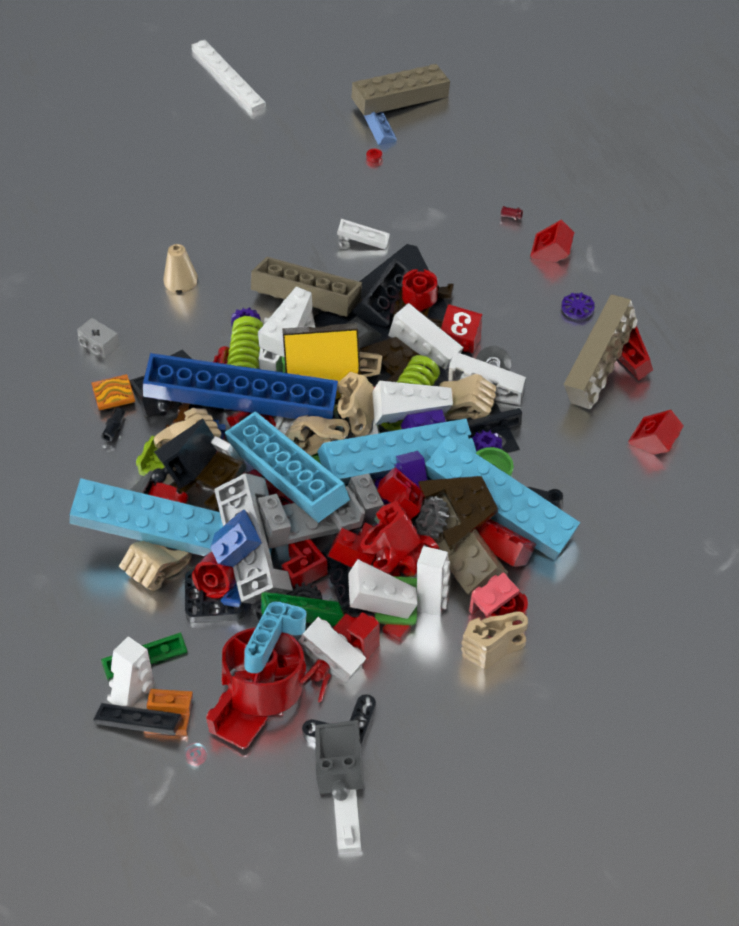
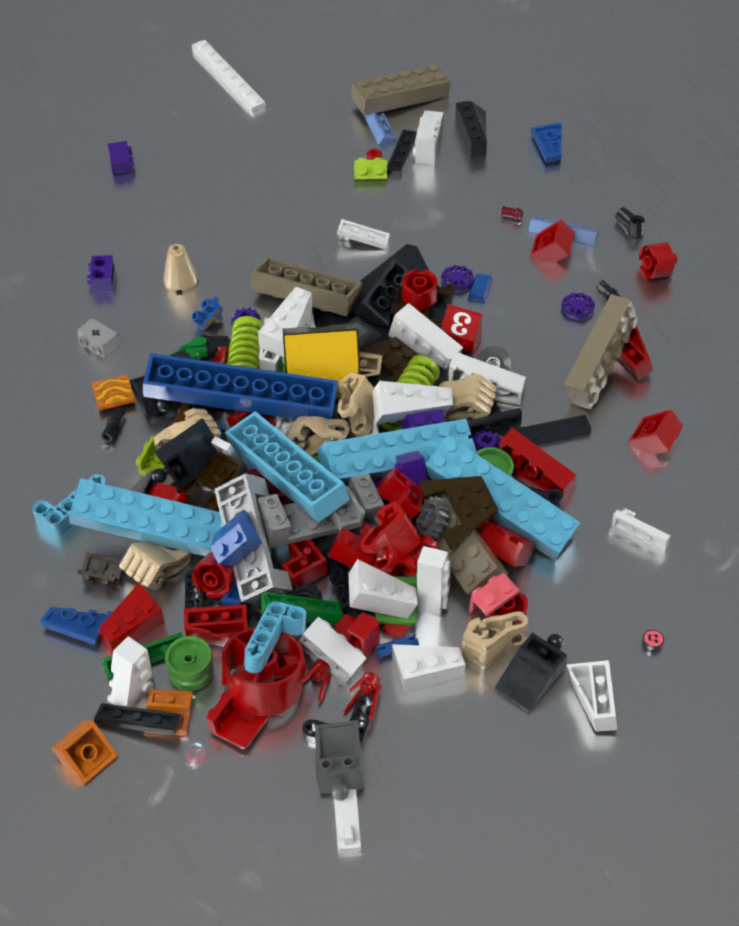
none -> medium azure beam [32,474,107,536]
none -> blue wing [40,607,113,645]
none -> orange slope [51,720,118,784]
none -> dark brown bracket [77,552,124,587]
none -> dark purple brick [87,255,115,292]
none -> red wedge [98,583,165,655]
none -> dark purple brick [108,141,134,175]
none -> bright green wheel [165,636,214,691]
none -> animal [168,334,231,360]
none -> red wedge [184,604,249,647]
none -> blue hips [191,296,223,331]
none -> red plant [343,672,382,721]
none -> lime bracket [354,158,387,181]
none -> blue pin [375,633,419,659]
none -> black tile [387,129,417,176]
none -> white wedge [392,644,465,693]
none -> white wedge [413,111,443,166]
none -> dark purple wheel [441,265,474,291]
none -> black wedge [455,101,487,158]
none -> blue tile [468,273,493,302]
none -> black slope [494,632,567,712]
none -> red wedge [499,428,576,500]
none -> black tile [515,415,592,444]
none -> medium blue slope [529,216,599,245]
none -> blue wing [531,122,562,162]
none -> white wedge [566,660,617,732]
none -> black pin [596,280,621,301]
none -> white hinge [611,508,671,553]
none -> black piece [615,207,645,238]
none -> red brick [639,242,677,279]
none -> tile [642,630,664,651]

